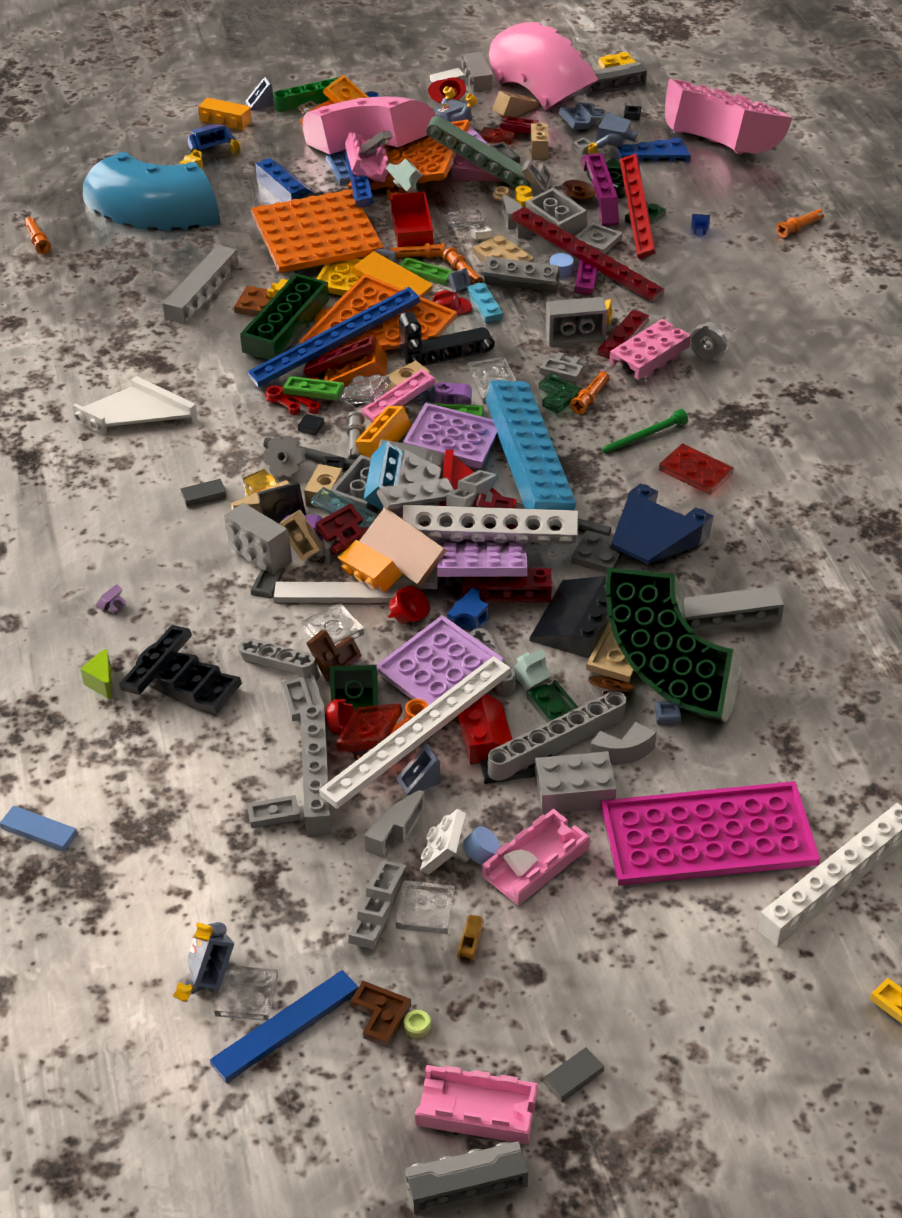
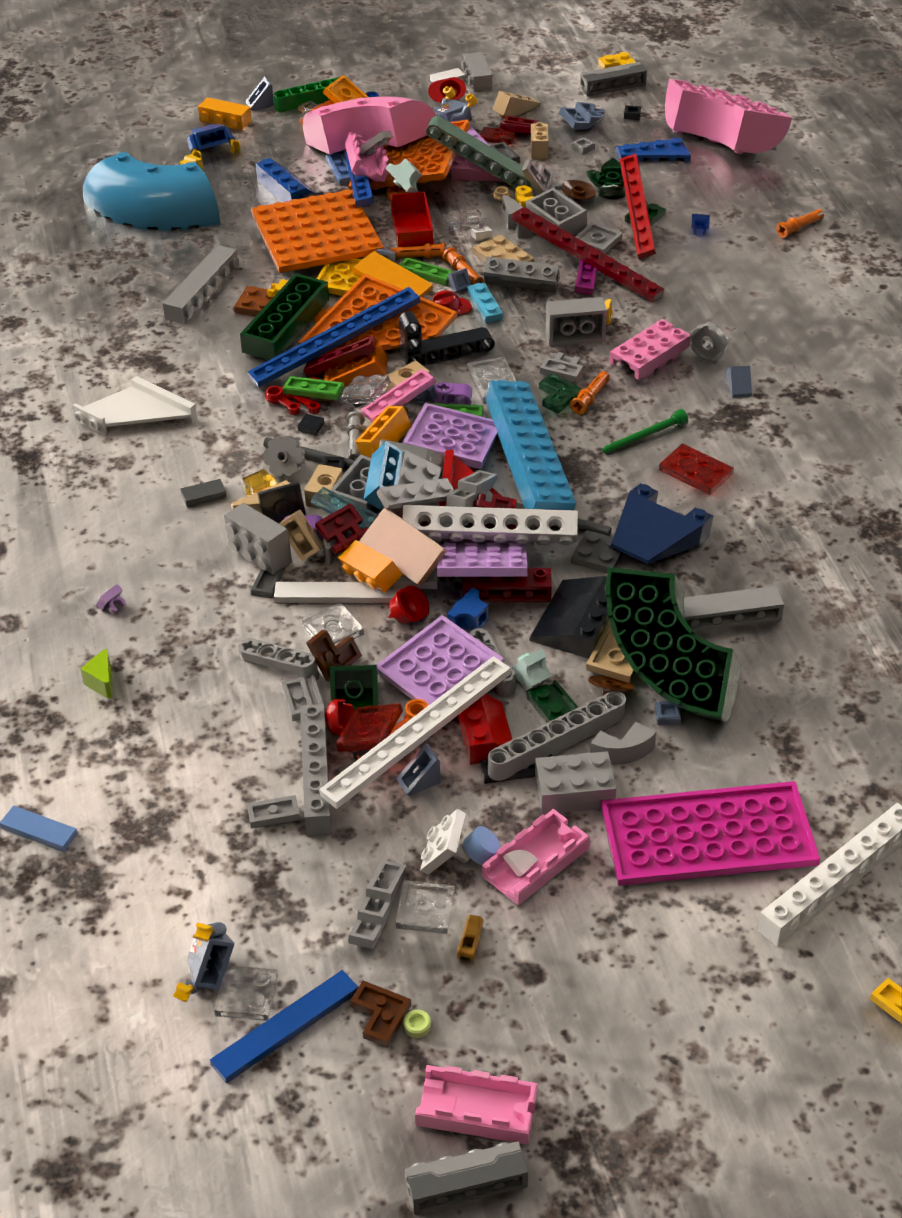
orange pin [24,217,51,254] -> none
black slope [119,625,242,714] -> none
light grey slope [365,790,425,858] -> none
bright pink brick [489,22,598,111] -> none
dark grey tile [543,1047,604,1102] -> none
light blue piece [550,253,574,278] -> none
magenta slope [580,153,619,226] -> none
sand blue torso [587,112,638,154] -> none
dark red plate [597,310,649,359] -> none
none -> sand blue slope [725,366,752,398]

